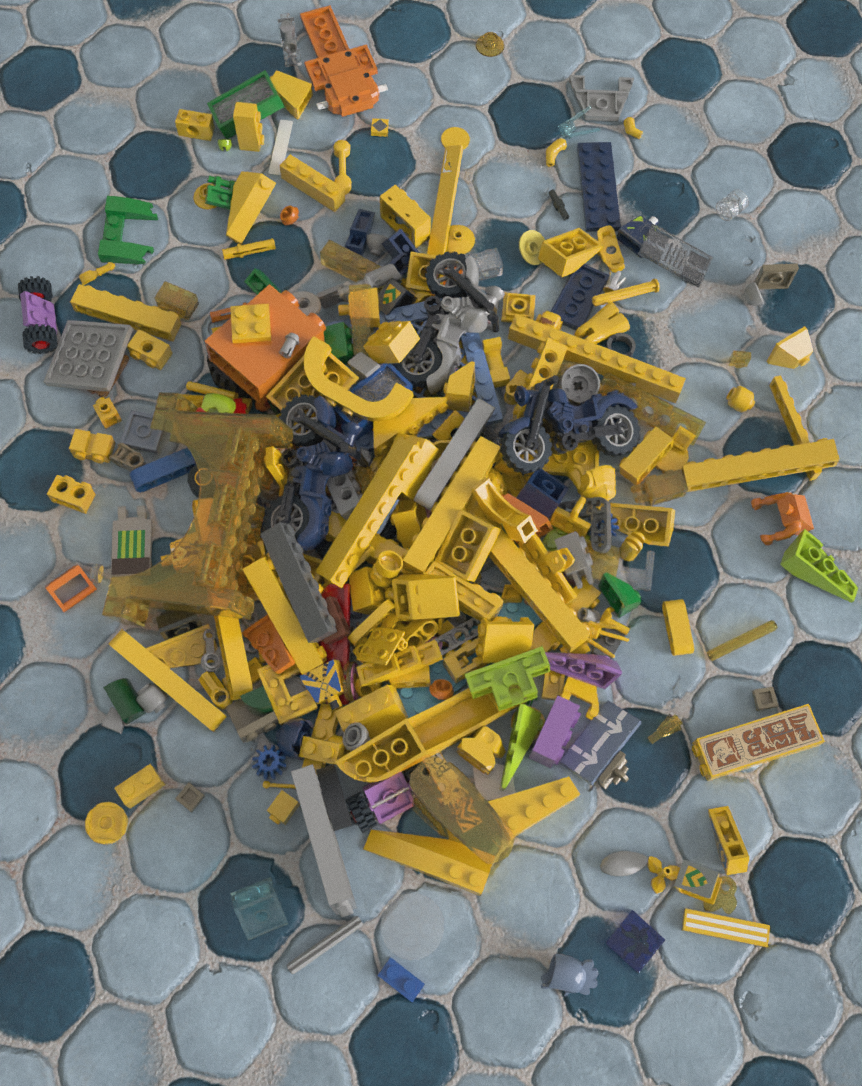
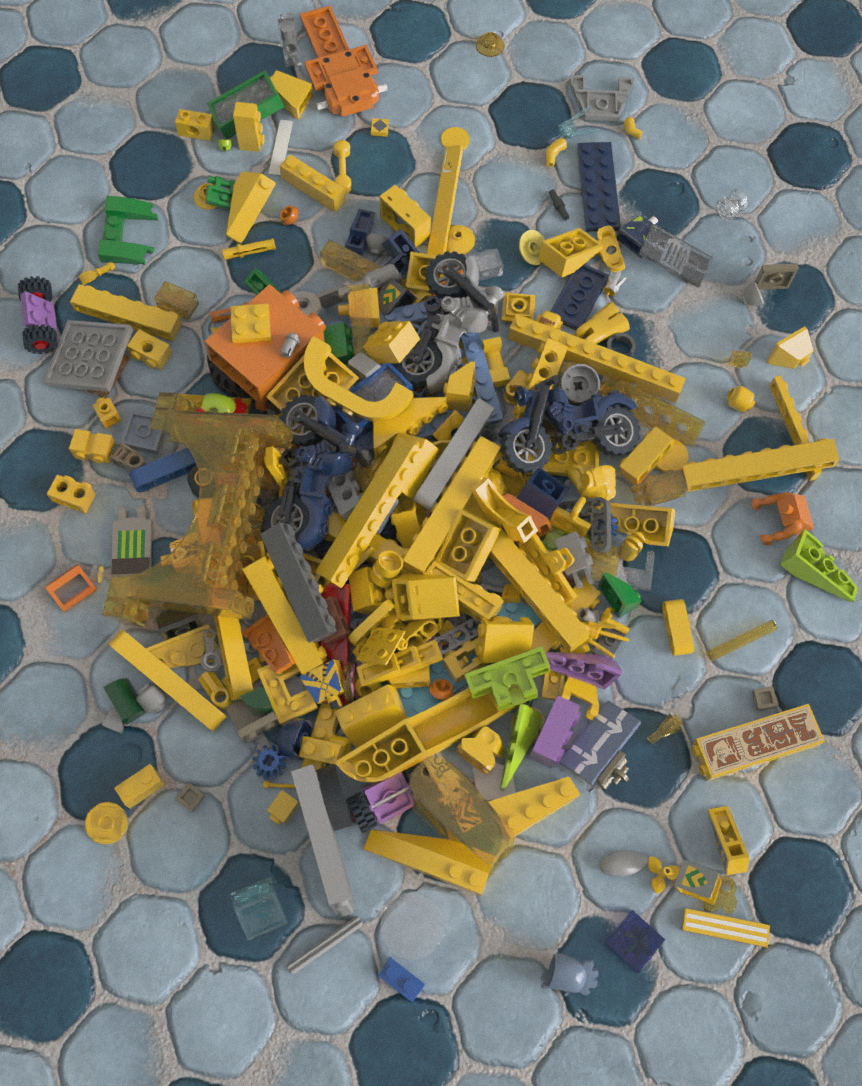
yellow piece [186,381,238,400] -> none
light grey brick [343,722,370,751] -> none
yellow axle [592,278,660,306] -> none
yellow tile [672,425,696,452] -> none

